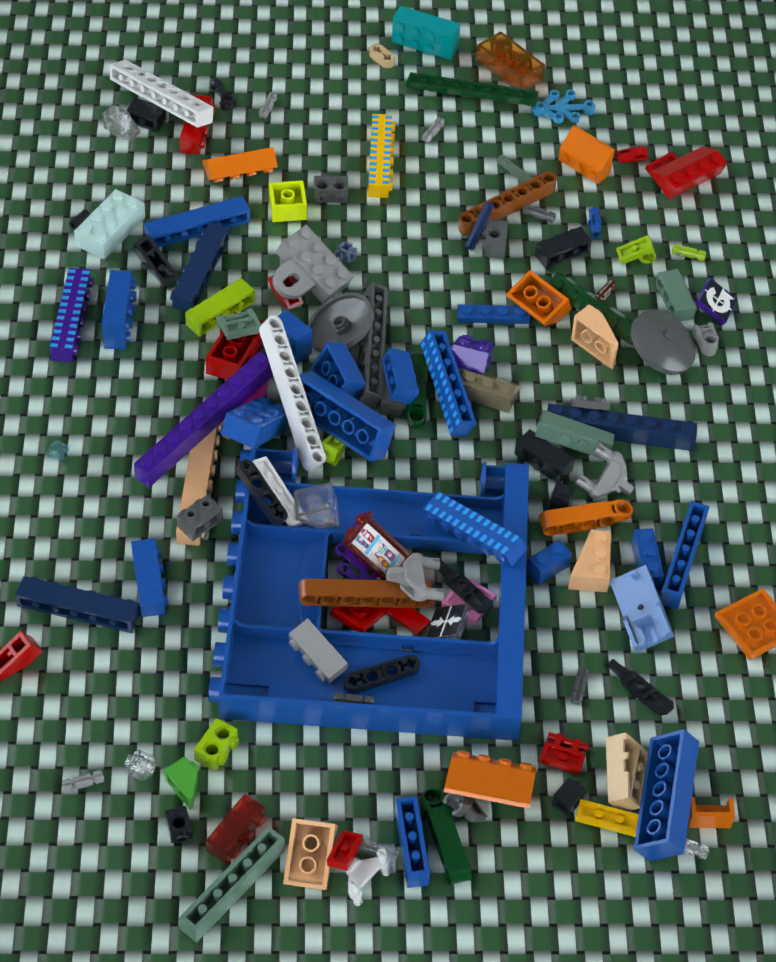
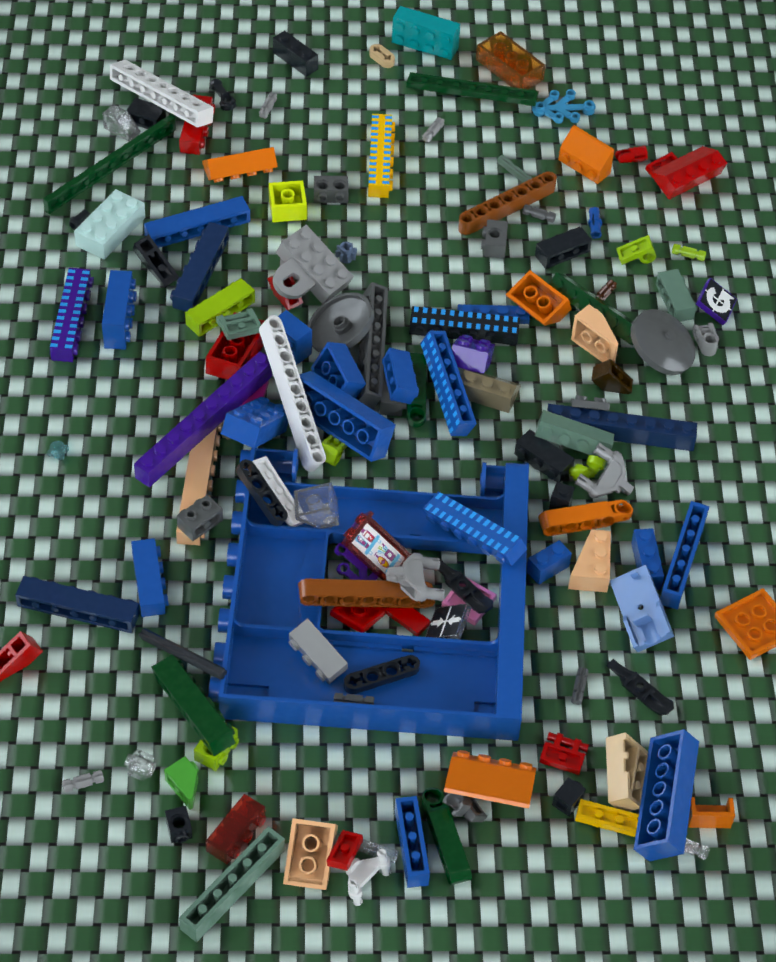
dark blue axle [465,202,494,250] -> none
none -> dark green plate [43,114,176,214]
none -> black axle [139,628,227,679]
none -> dark green brick [151,655,236,756]
none -> black brick [273,30,318,77]
none -> black brick [409,306,520,345]
none -> lime arm [569,455,607,481]
none -> dark brown slope [591,359,633,394]

